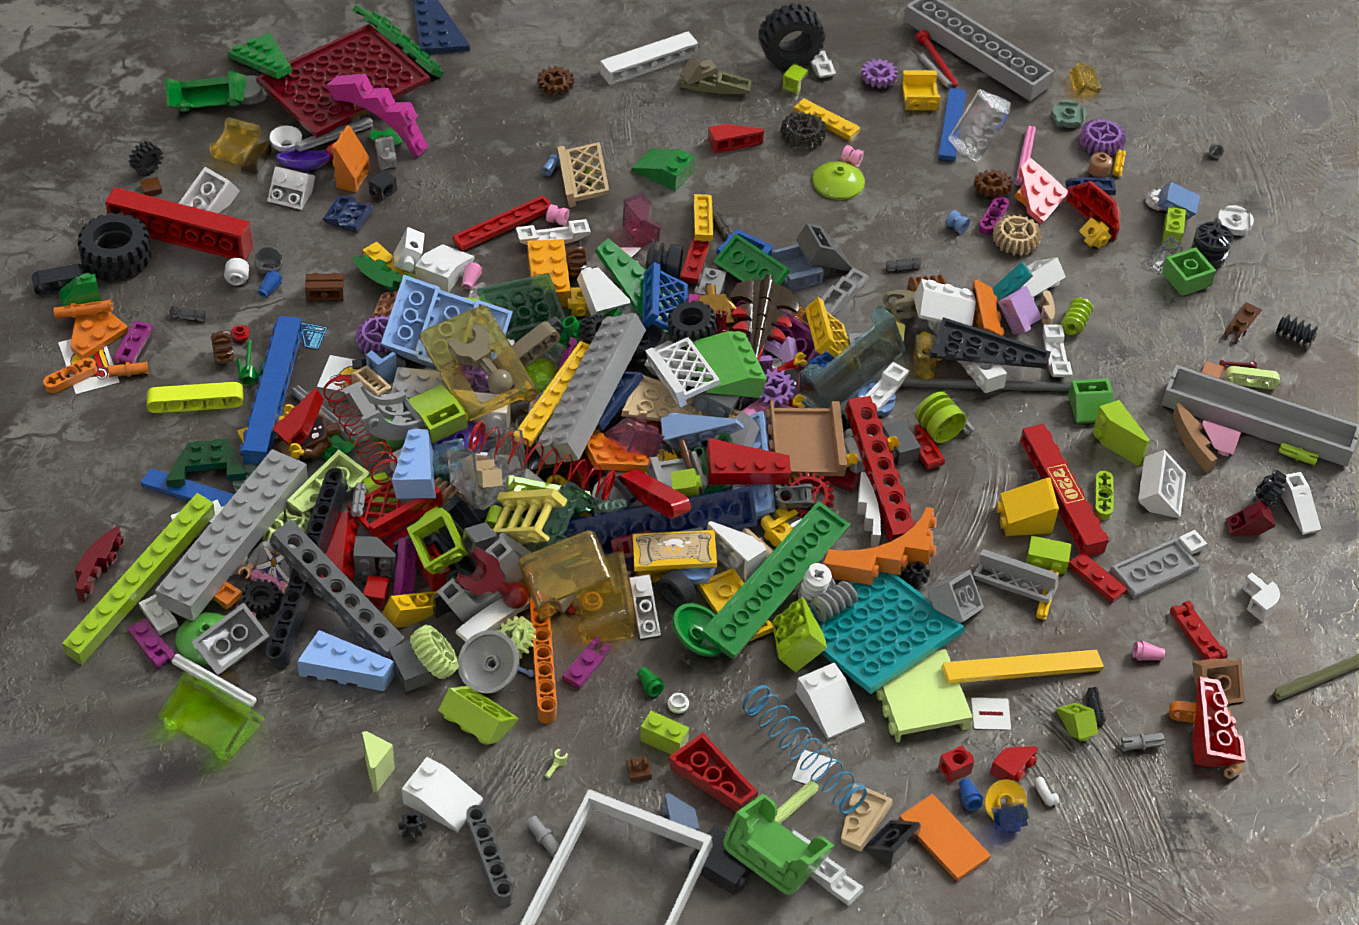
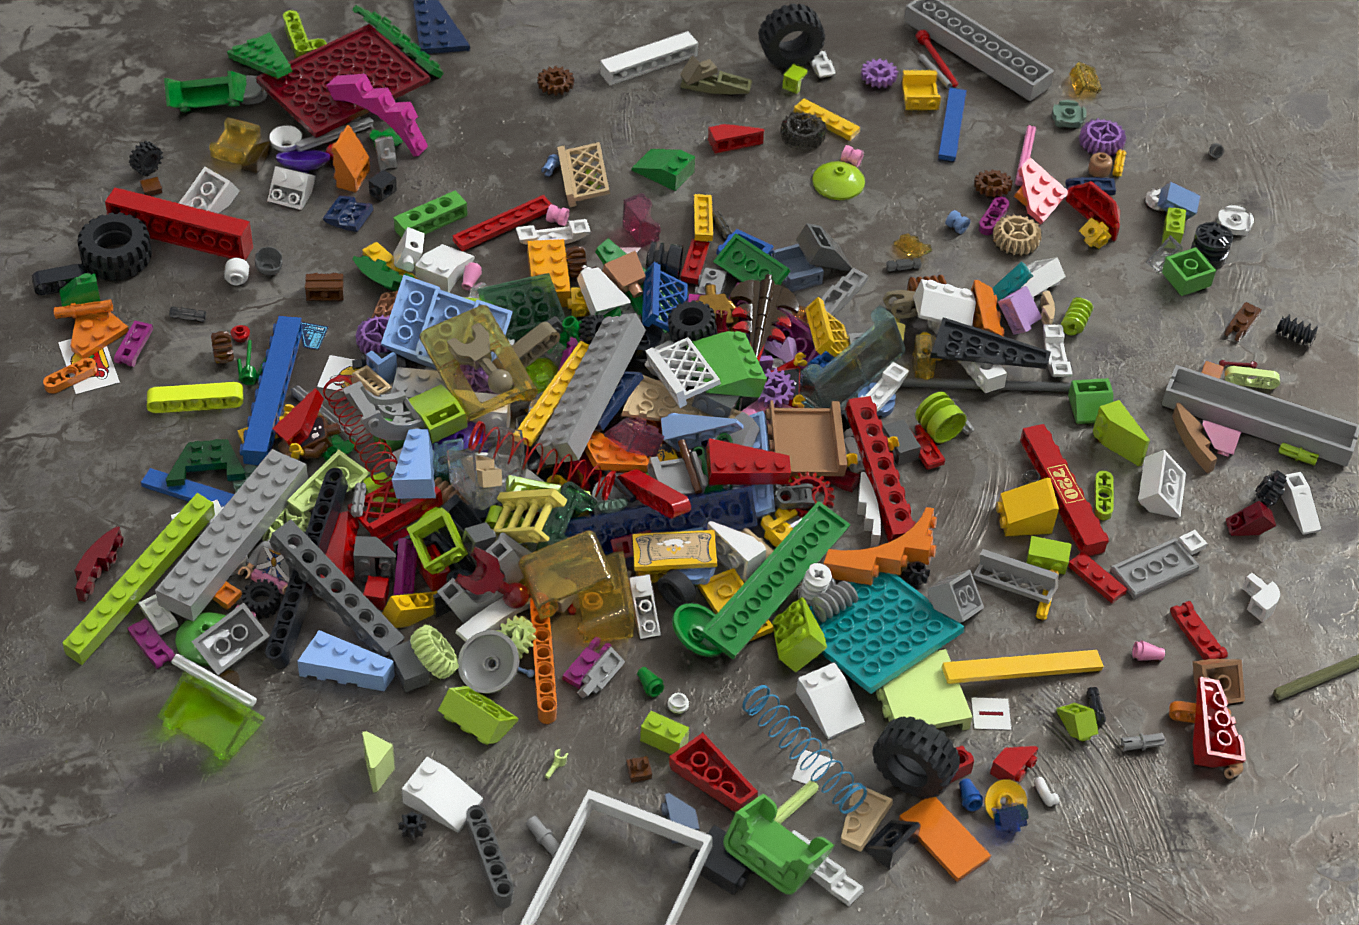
orange pin [108,362,149,378] -> none
blue cone [257,270,283,298] -> none
lime brick [671,468,702,497] -> none
clear slope [948,89,1010,162] -> none
none -> lime beam [283,10,326,59]
none -> bright green brick [394,190,467,238]
none -> light grey hinge [577,647,625,699]
none -> nougat torso [602,251,645,298]
none -> black tyre [872,716,960,798]
none -> clear yellow slope [894,234,932,258]

